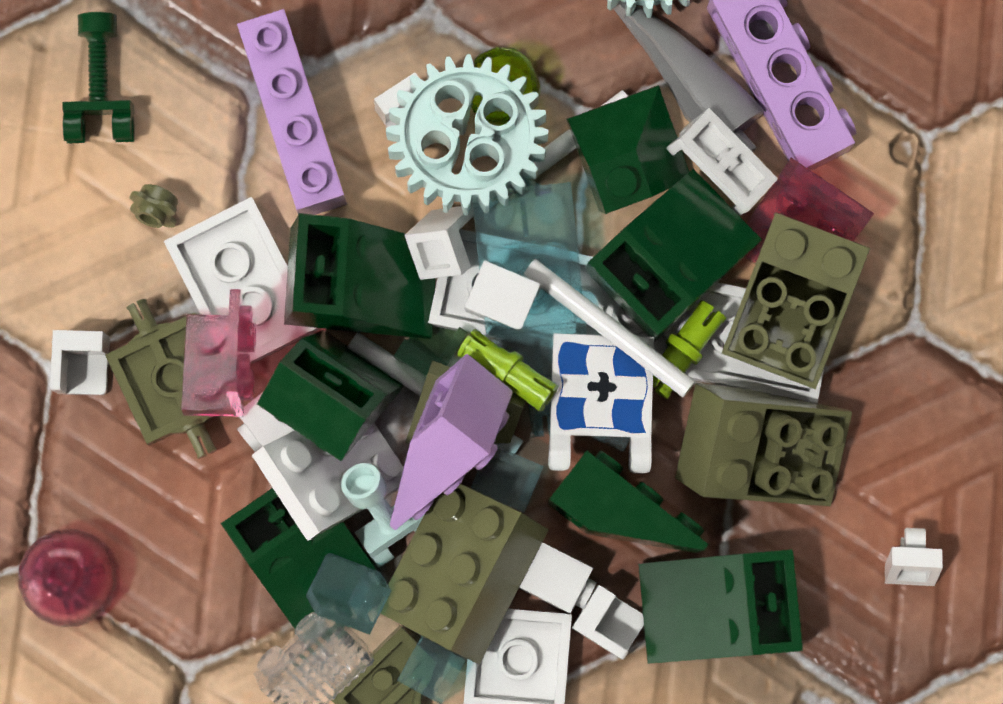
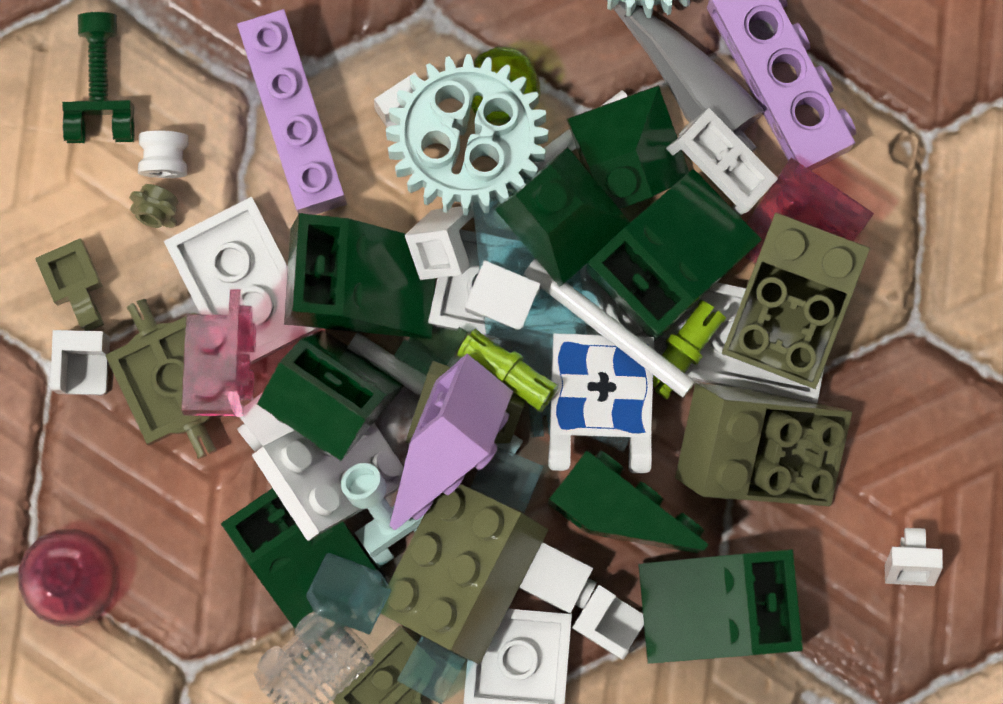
none -> olive plate [35,238,104,331]
none -> white wheel [138,131,188,178]
none -> dark green slope [495,147,630,287]

